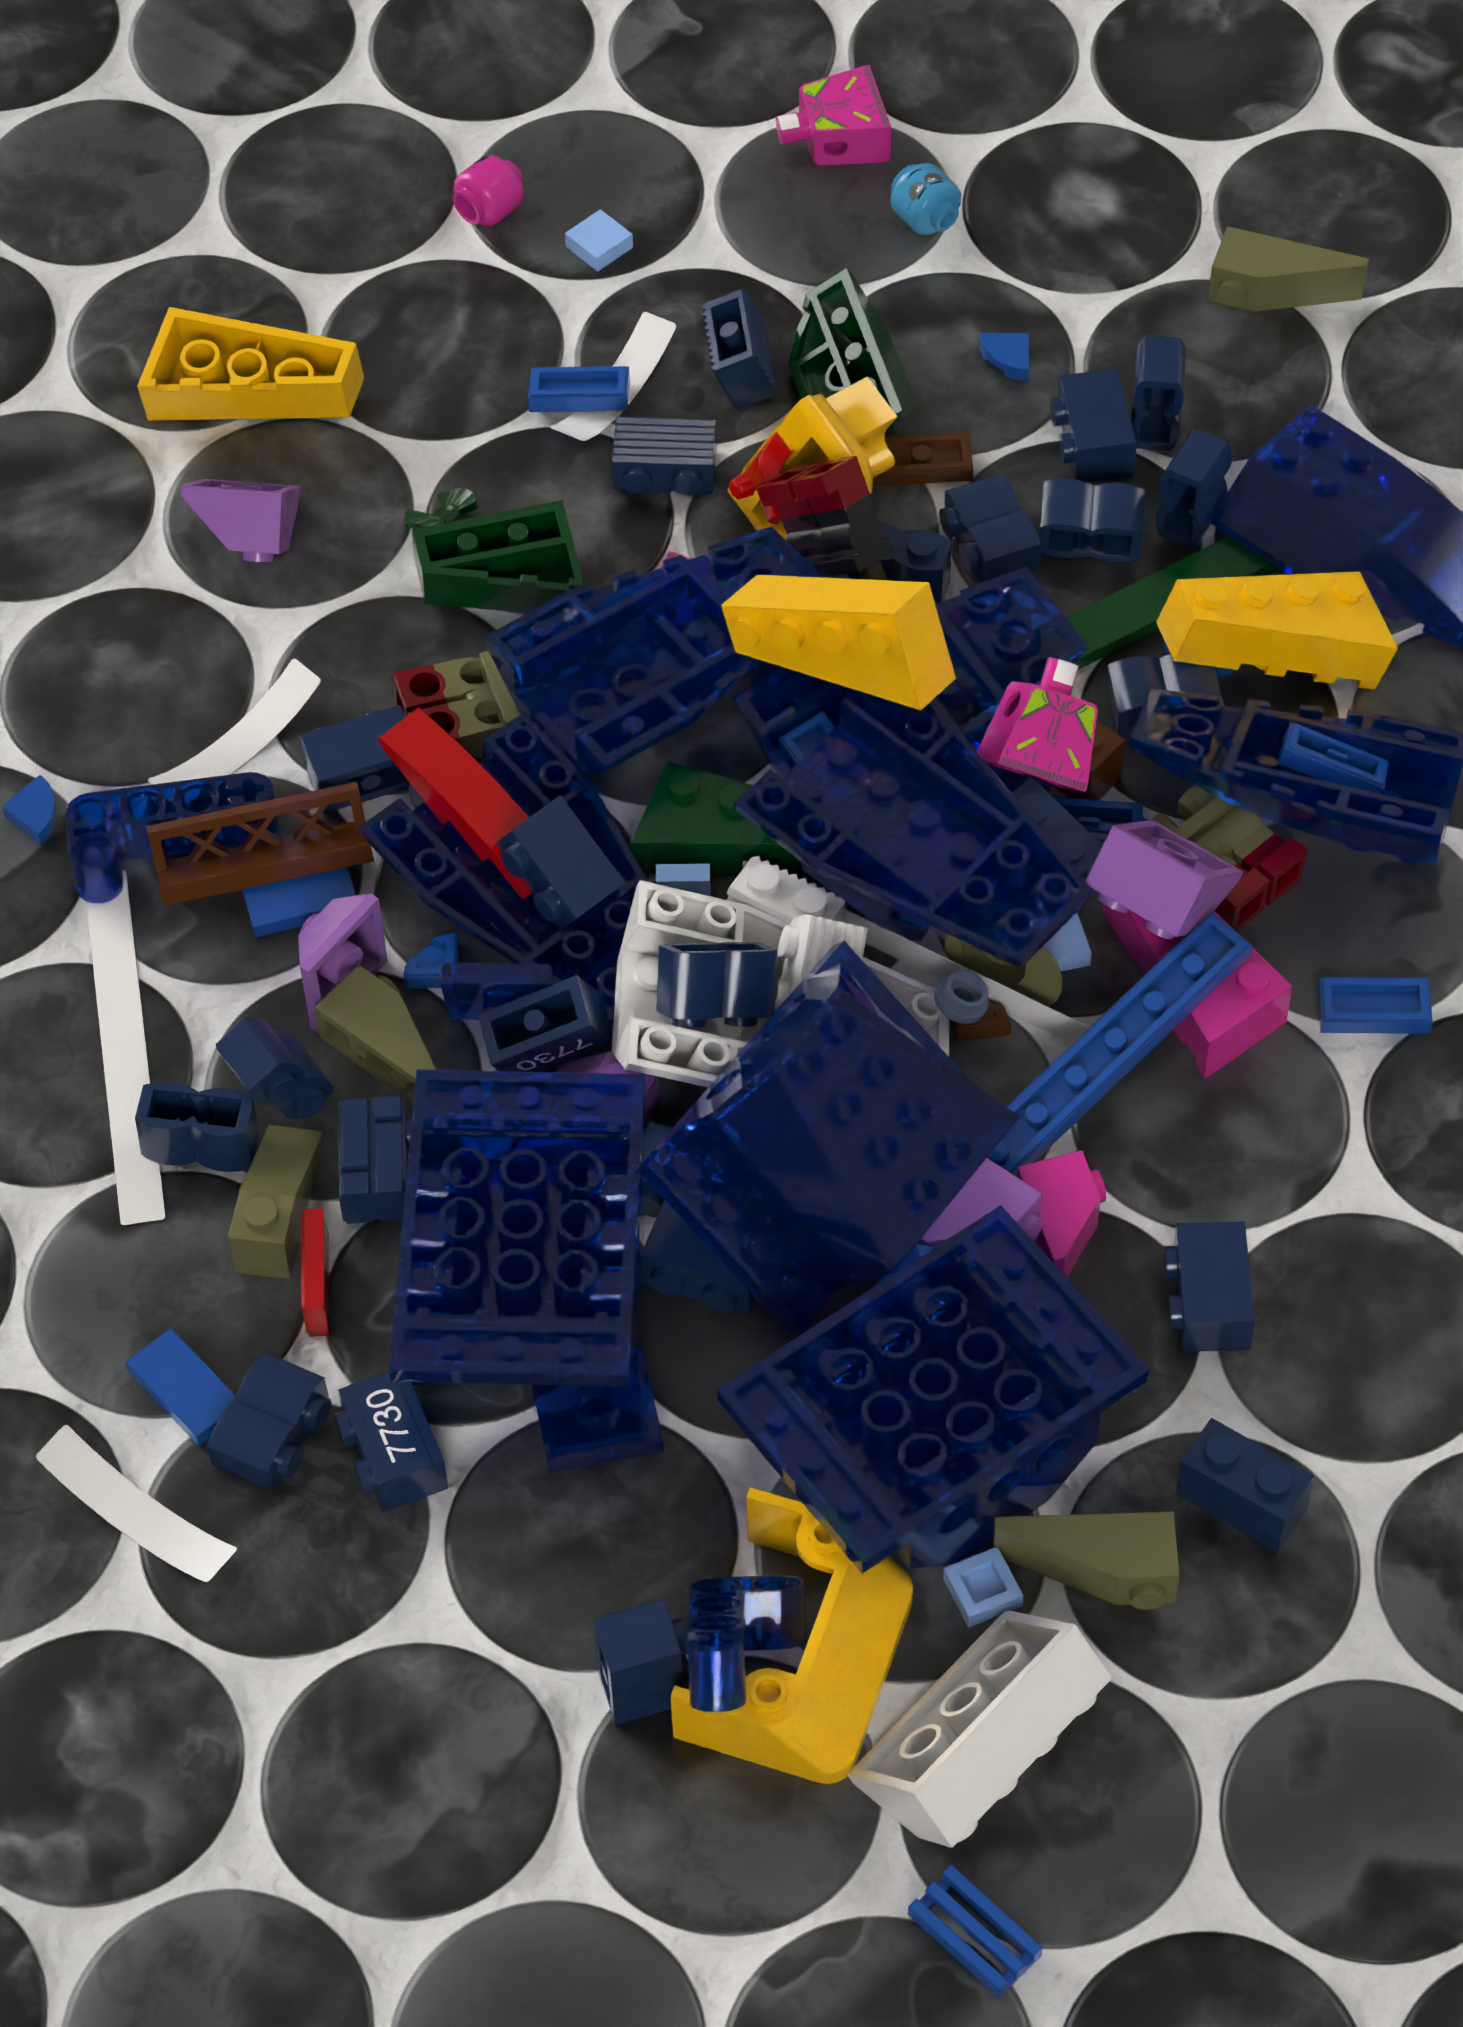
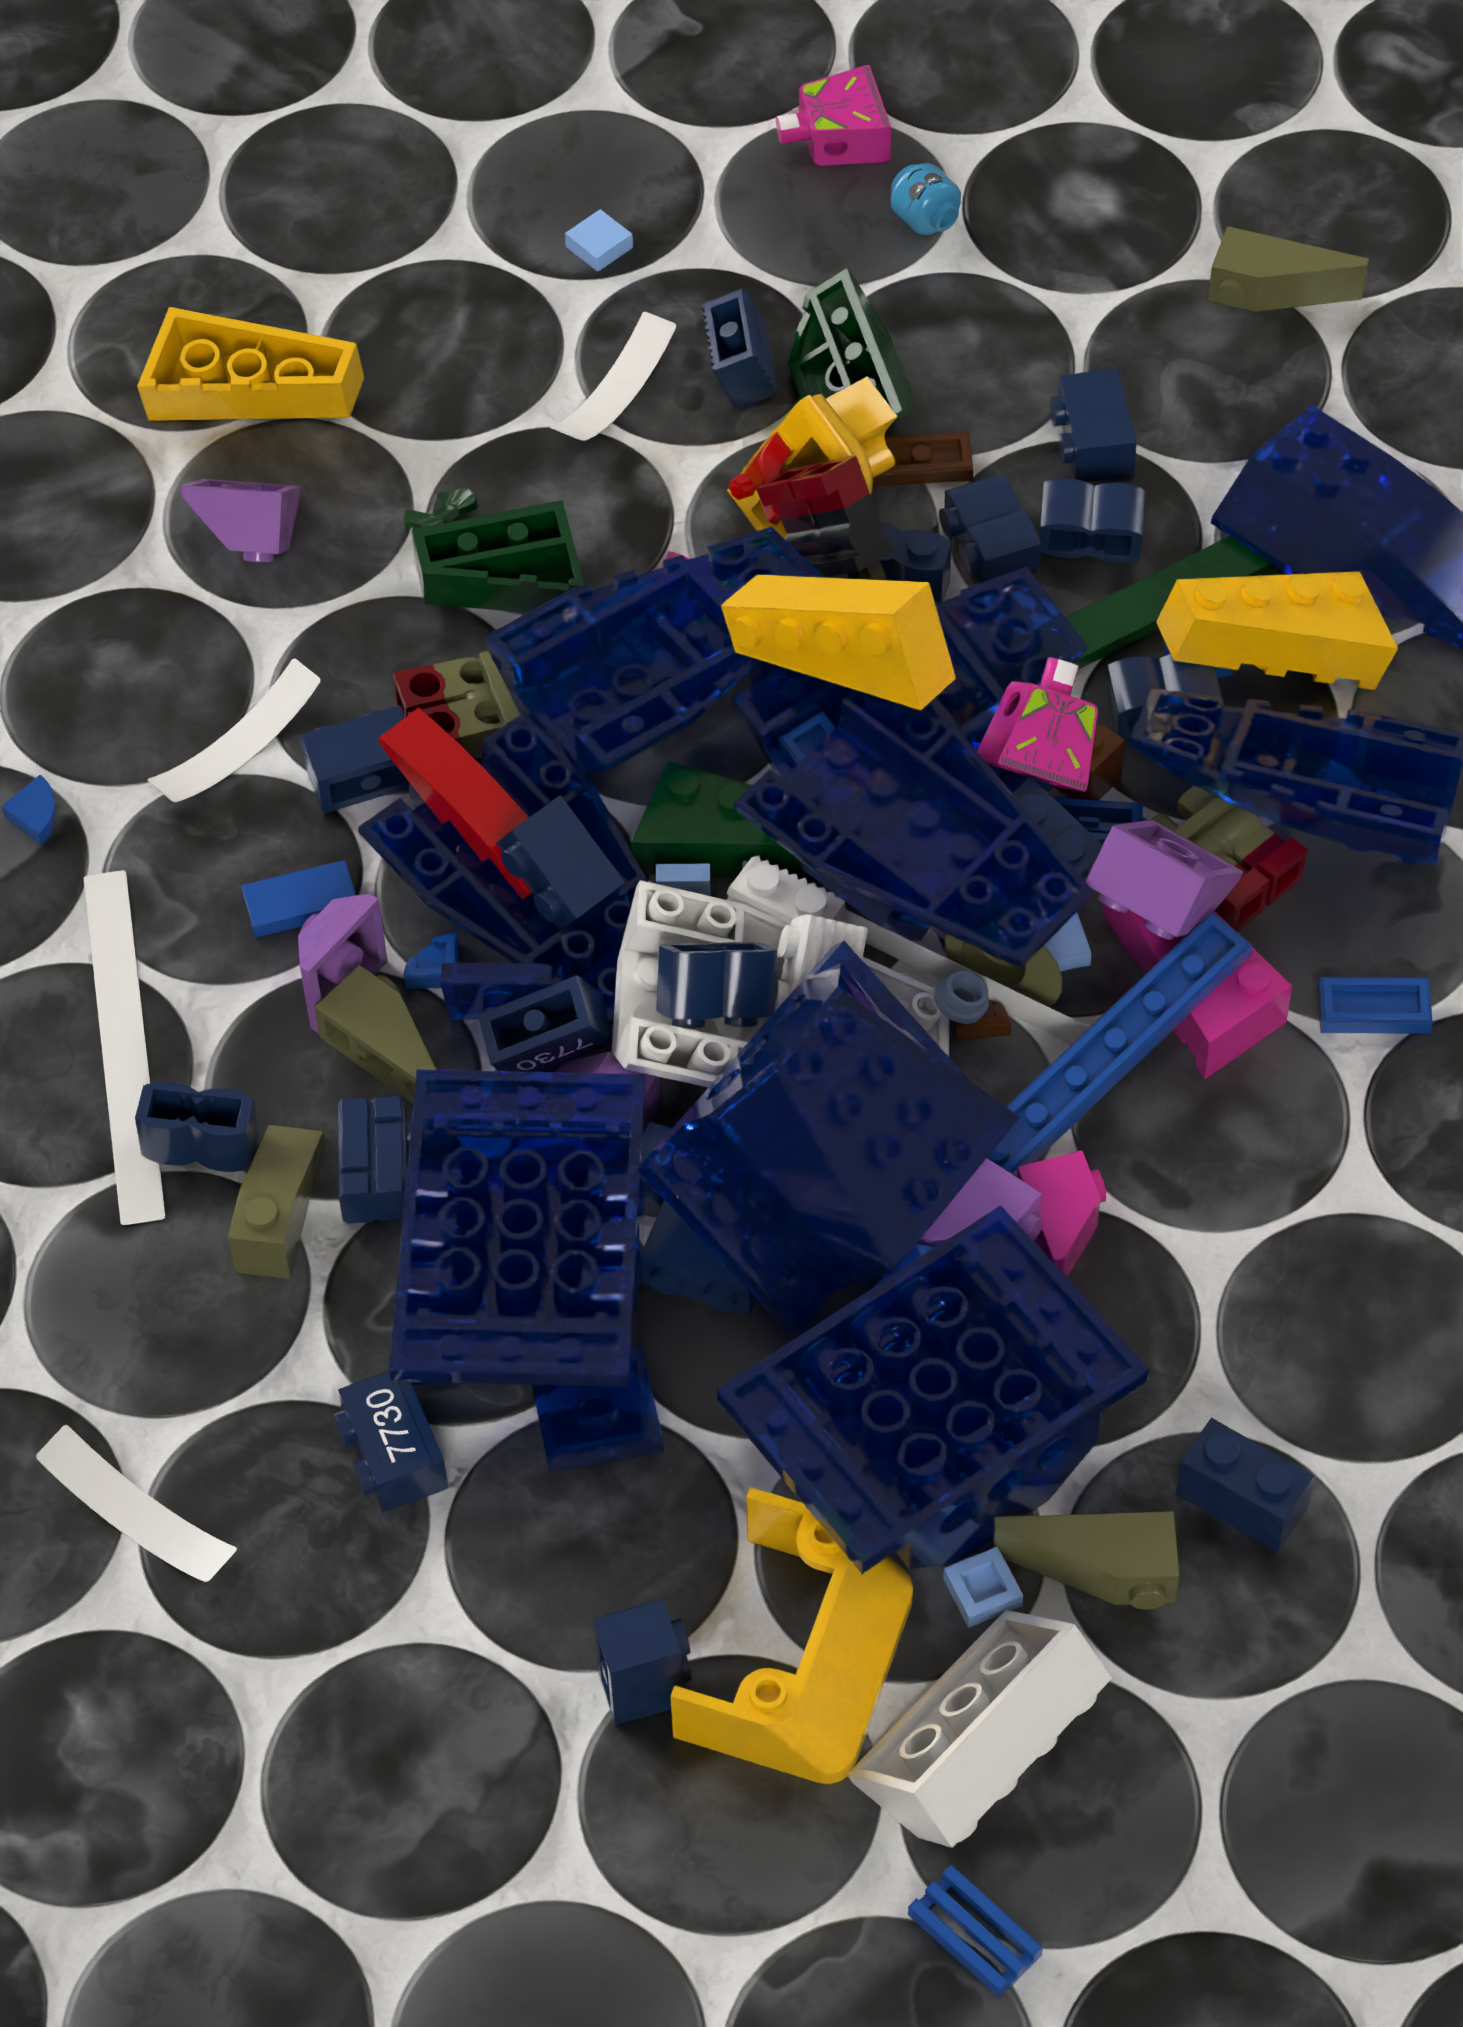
clear blue beam [65,772,279,904] -> none
blue tile [125,1328,236,1446] -> none
reddish brown fence [147,782,374,906] -> none
dark blue brick [207,1351,332,1491] -> none
dark blue brick [216,1016,334,1119] -> none
red tile [301,1208,330,1337] -> none
dark pink head [453,155,524,227] -> none
blue tile [528,366,630,412] -> none
dark blue brick [612,416,717,495] -> none
clear blue beam [687,1575,807,1712] -> none
blue tile [979,333,1029,381] -> none
dark blue brick [1131,336,1186,451] -> none
dark blue brick [1156,429,1232,550] -> none
dark blue brick [1164,1221,1255,1352] -> none
blue tile [1278,723,1389,803] -> none

